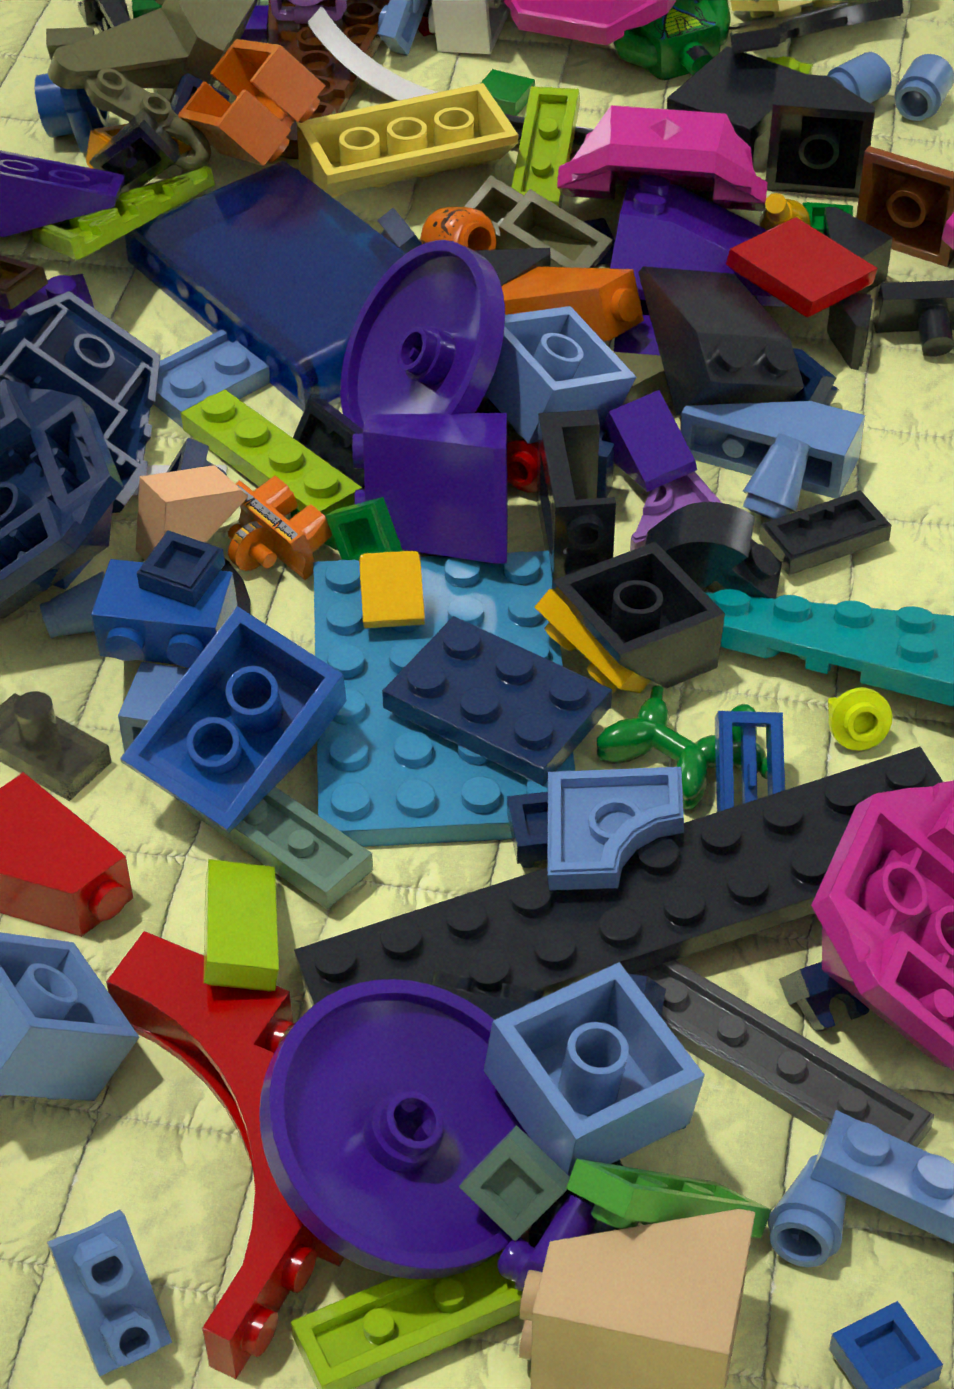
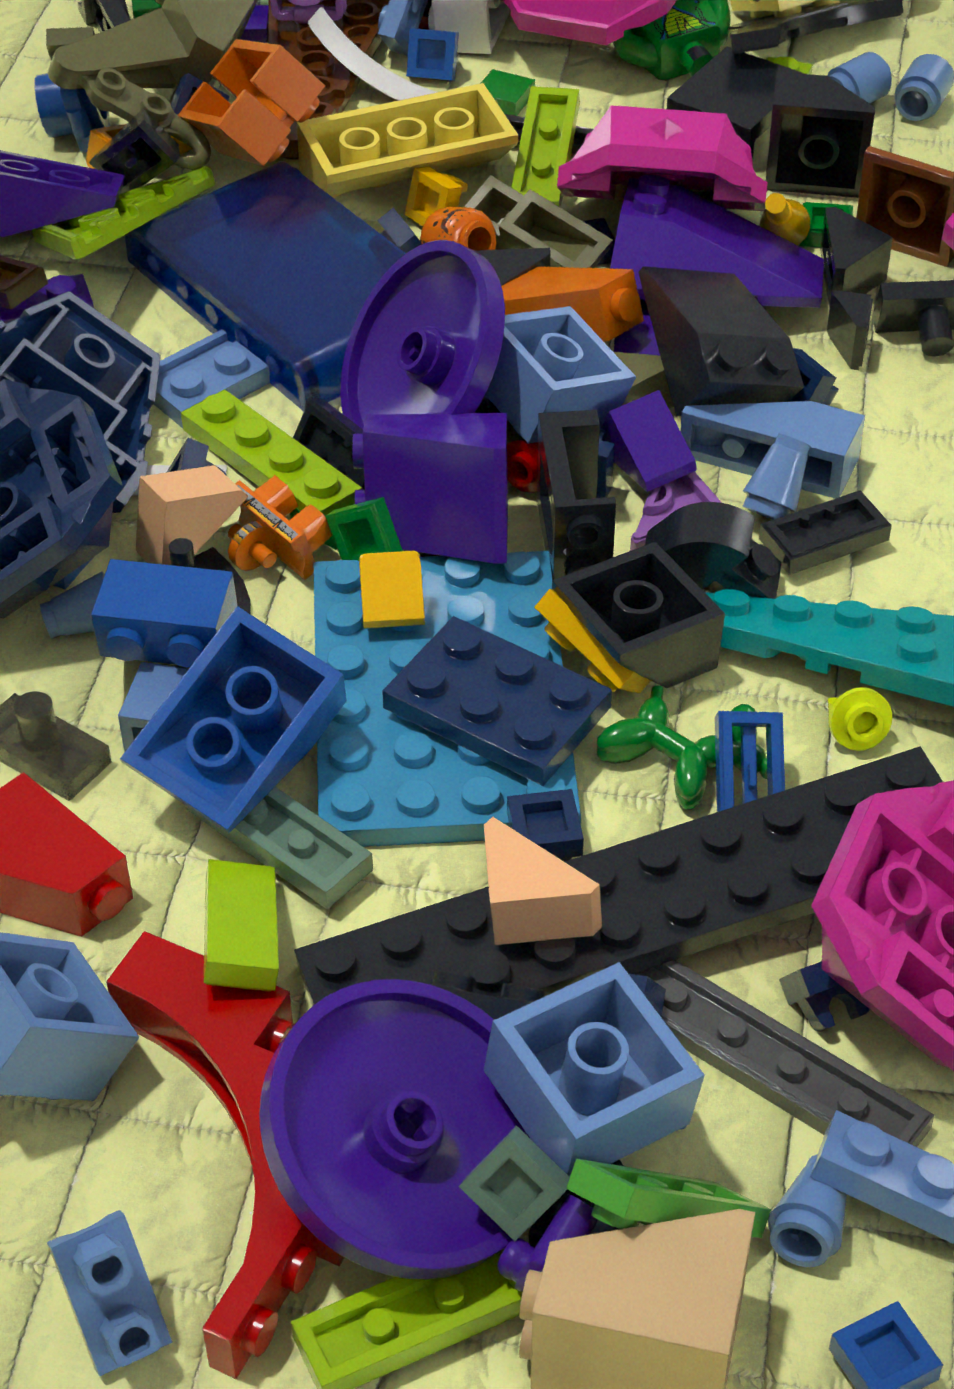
dark blue tile [137,530,225,607] -> none
medium blue tile [547,767,684,890] -> none
red tile [725,217,878,318] -> none
none -> yellow tile [404,166,468,226]
none -> blue tile [406,28,459,80]
none -> light nougat slope [484,817,602,945]

